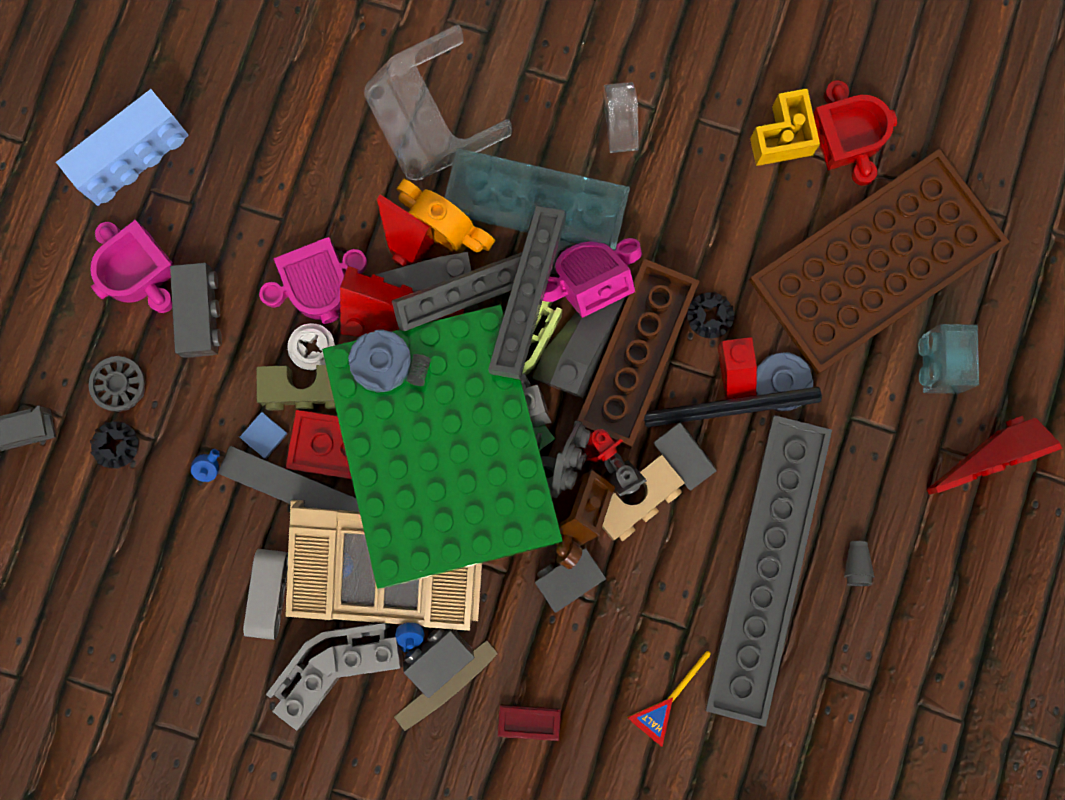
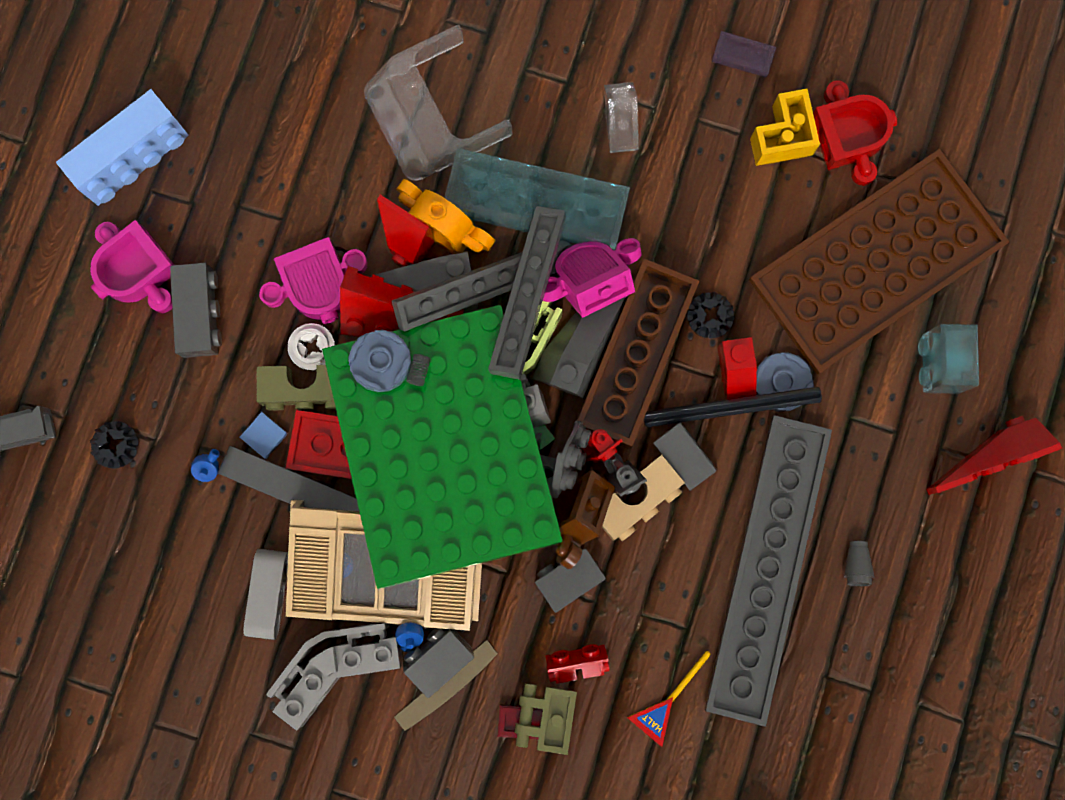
dark grey wheel [89,356,146,412] -> none
none -> olive plate [514,683,577,755]
none -> red hinge [545,644,610,684]
none -> clear purple plate [712,31,776,78]

